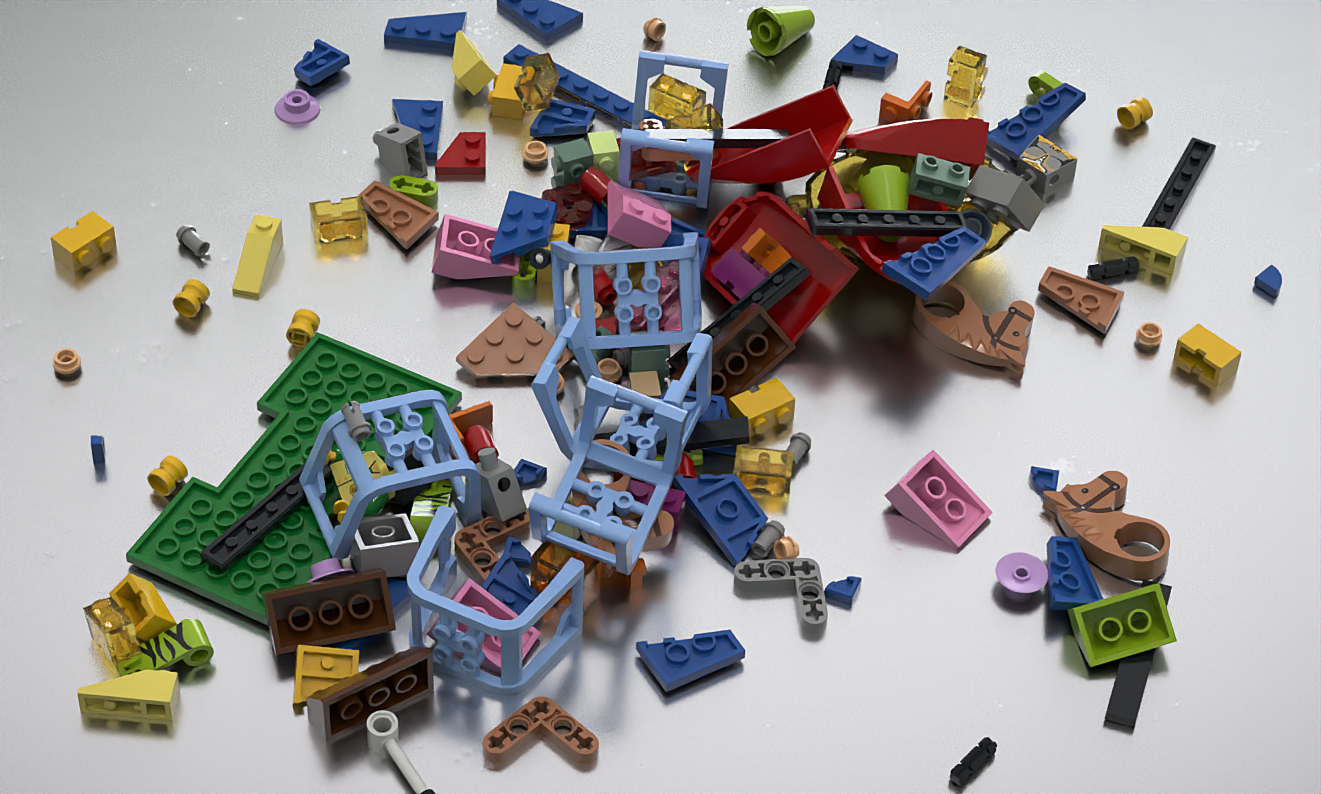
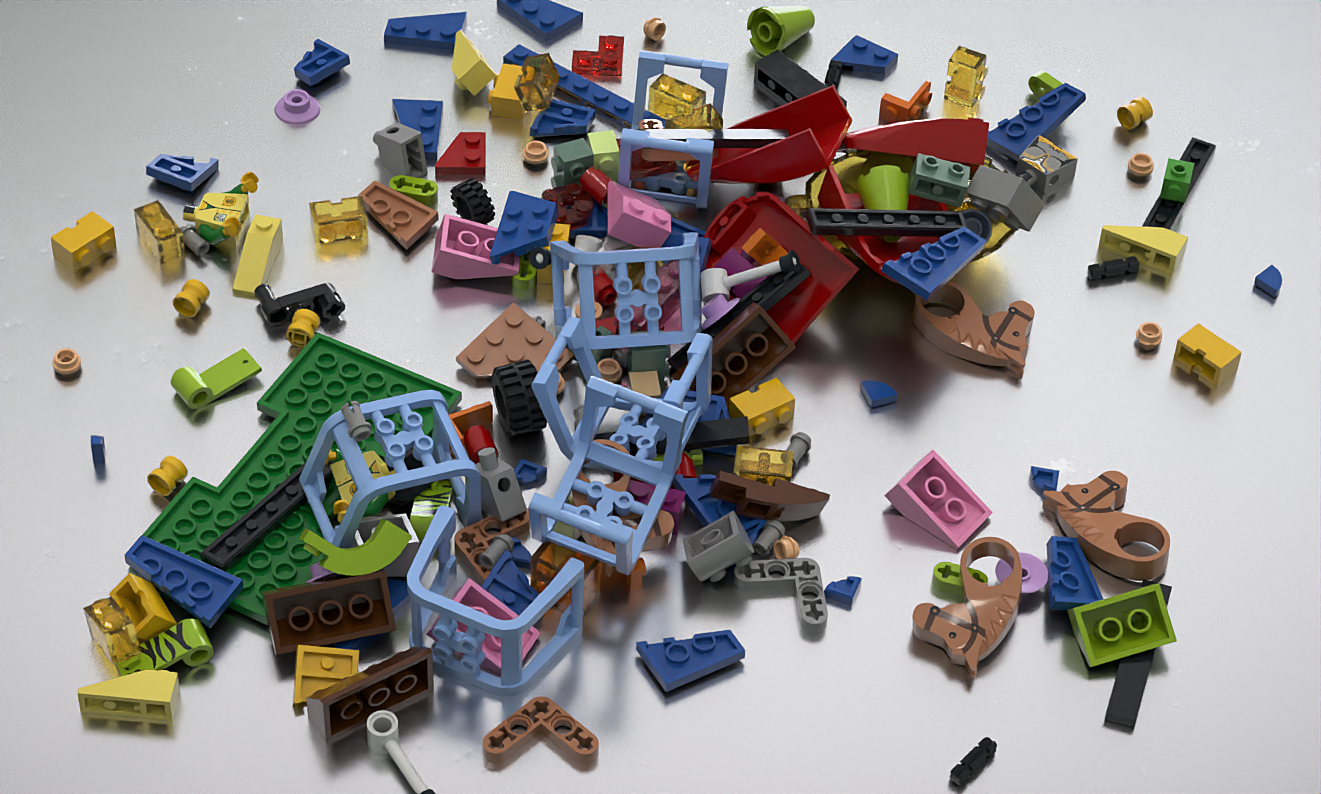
nougat wing [1038,266,1125,334] -> none
none -> blue wing [124,535,243,628]
none -> clear yellow brick [134,200,185,265]
none -> blue wing [146,154,219,191]
none -> lime door [170,348,262,409]
none -> torso [183,171,259,248]
none -> black beam [254,283,346,325]
none -> lime arch [299,519,412,576]
none -> black tyre [450,178,495,225]
none -> light grey pin [479,534,514,570]
none -> black tyre [492,359,547,437]
none -> clear red plate [572,35,624,77]
none -> light grey brick [683,511,754,582]
none -> white piece [700,250,800,303]
none -> lavender piece [700,293,740,330]
none -> reddish brown slope [709,471,830,521]
none -> black brick [754,49,847,107]
none -> blue tile [860,381,898,407]
none -> nougat animal [912,537,1022,679]
none -> lime beam [932,562,988,597]
none -> light nougat plate [1128,153,1154,177]
none -> bright green brick [1160,158,1194,203]

